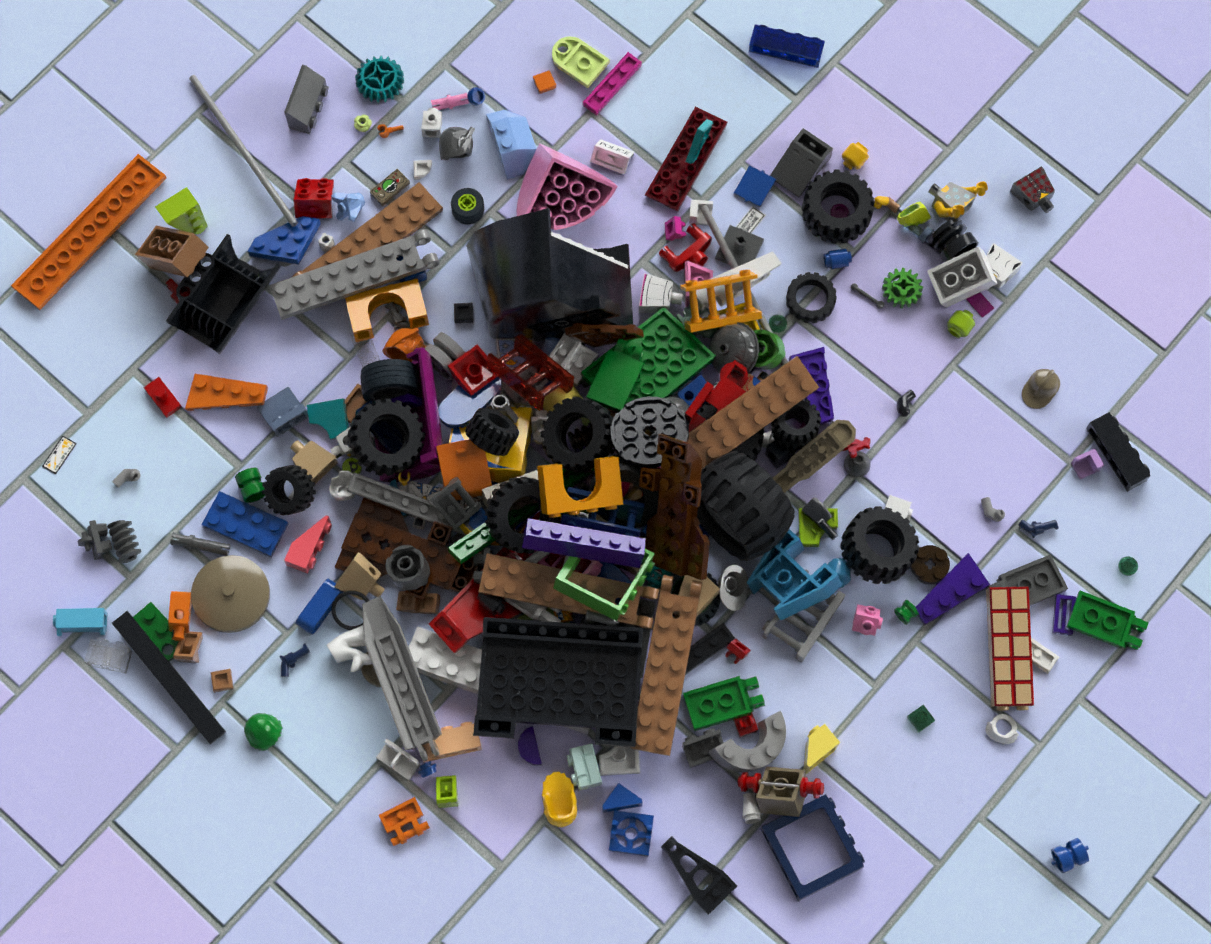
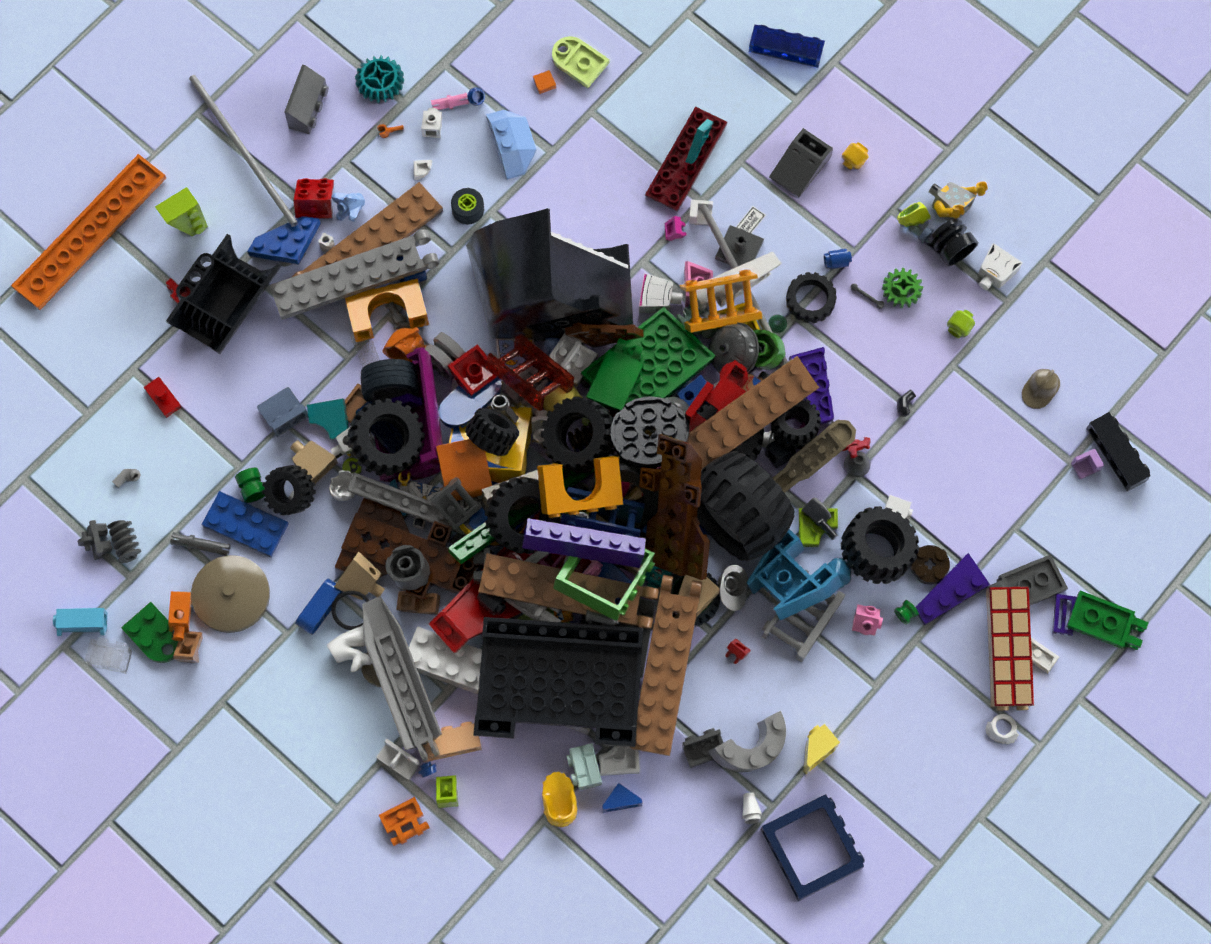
sticker [42,436,77,474] -> none
black tile [112,611,226,744] -> none
medium nougat brick [135,225,209,277] -> none
orange wing [185,374,268,411] -> none
medium nougat tile [211,669,234,693] -> none
green hair [244,713,283,751] -> none
dark blue piece [279,643,310,677] -> none
coral slope [284,515,332,574] -> none
yellowish green plate [354,114,372,132] -> none
dark tan tile [370,169,410,206] -> none
dark grey helmet [439,127,475,160] -> none
black tile [454,303,473,323] -> none
bright pink brick [517,143,618,230] -> none
dark purple tile [518,726,542,766] -> none
dark pink tile [582,52,642,116] -> none
panel [590,139,634,174] -> none
blue piece [609,810,654,856] -> none
red connector [659,223,712,272] -> none
black plate [661,836,737,915] -> none
green tile [683,676,765,731] -> none
black tile [685,623,735,675] -> none
red tile [733,712,758,738] -> none
blue piece [734,165,776,207] -> none
dark tan brick [738,767,824,817] -> none
black tyre [802,169,875,244] -> none
magenta tile [830,204,849,218] -> none
arm [874,196,901,213] -> none
clear green plate [907,704,935,733] -> none
white brick [927,247,998,308] -> none
magenta sticker [966,292,994,317] -> none
light grey arm [981,497,1005,522] -> none
torso [1010,166,1055,213] -> none
dark blue piece [1018,519,1059,538] -> none
blue wheel [1051,838,1089,873] -> none
clear green plate [1118,556,1138,576] -> none

